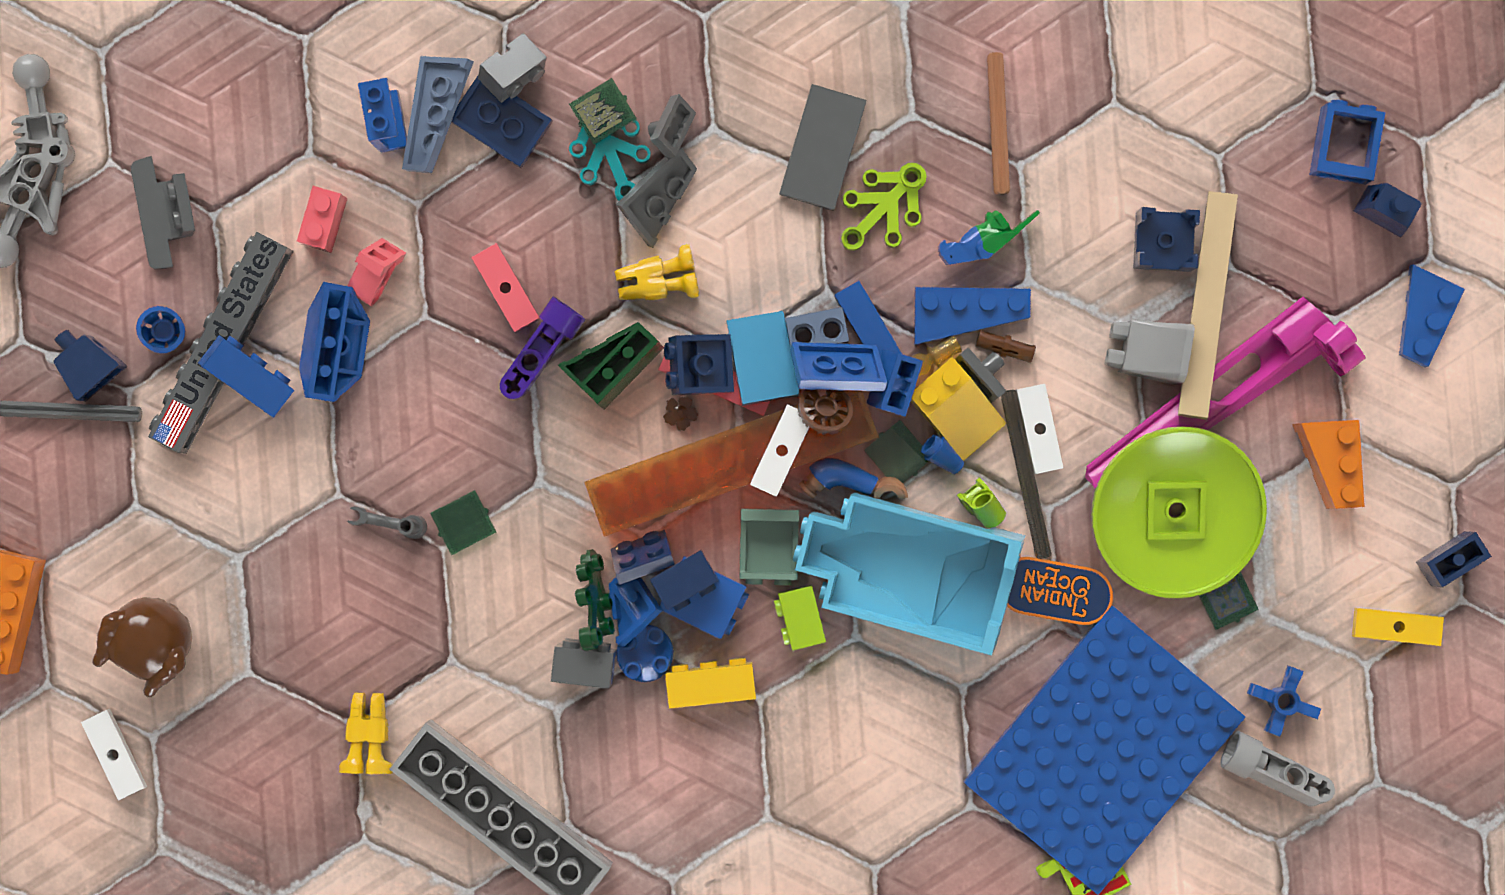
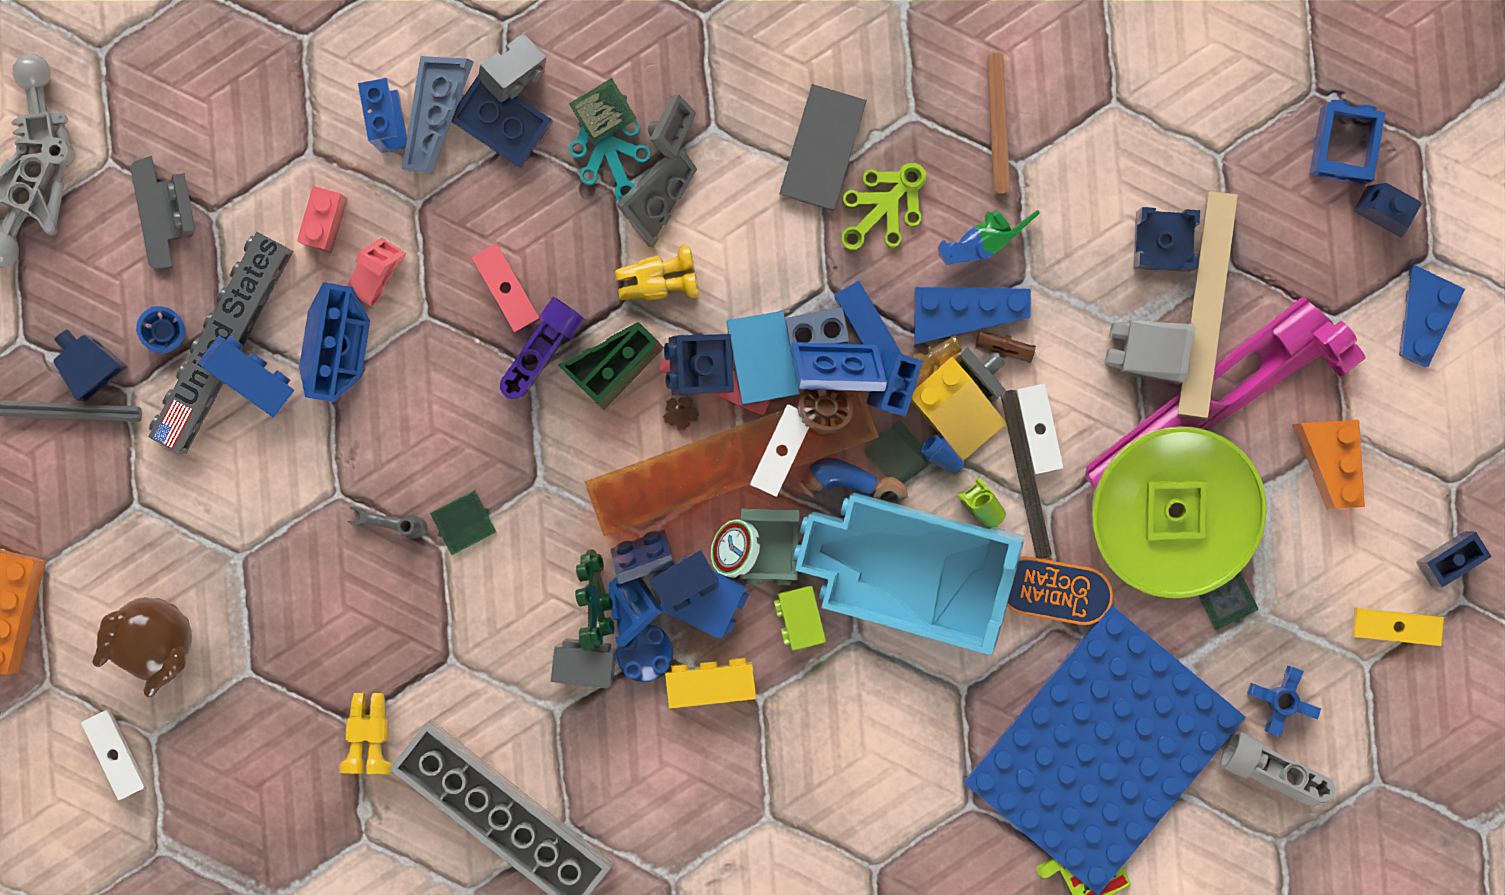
none -> tile [711,519,760,578]

